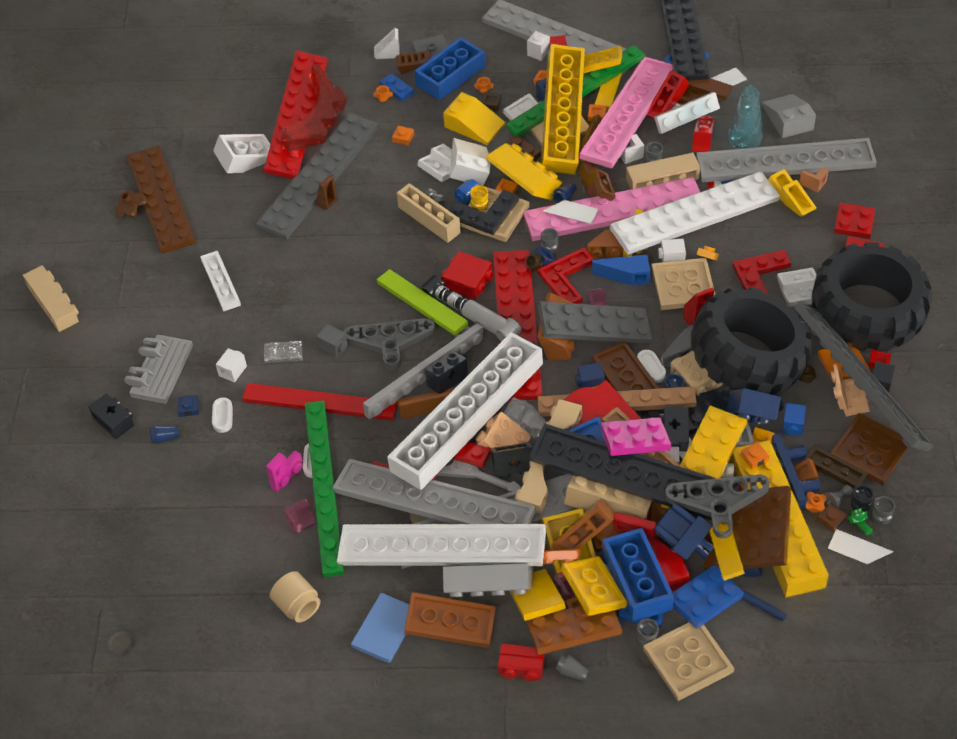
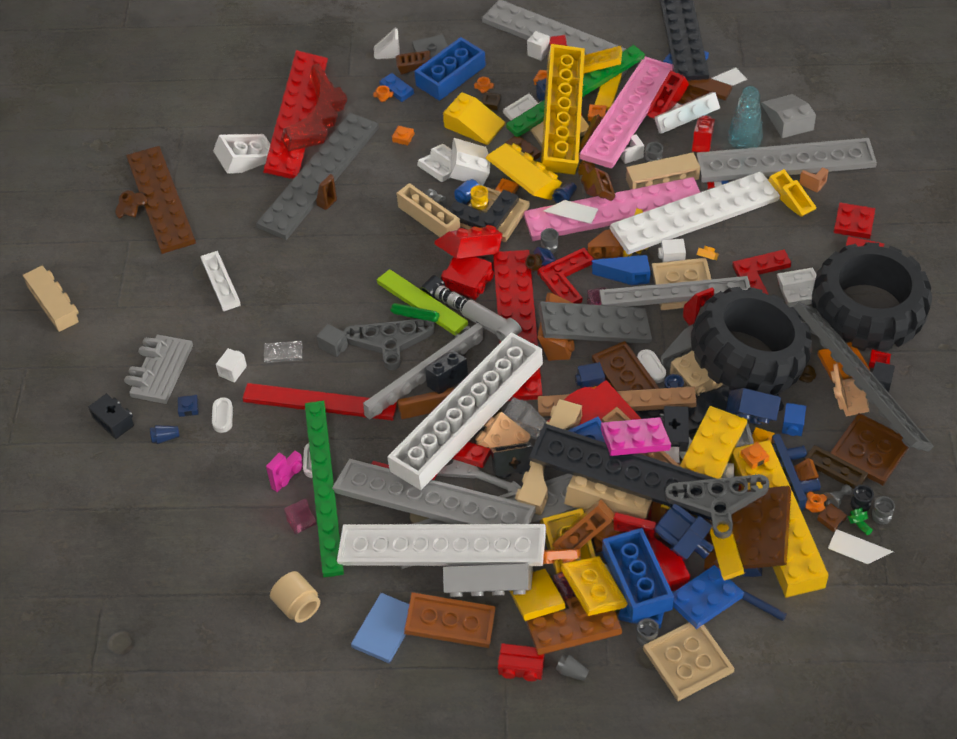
none -> green axle [390,303,440,322]
none -> red slope [434,225,503,259]
none -> light grey plate [599,276,750,307]

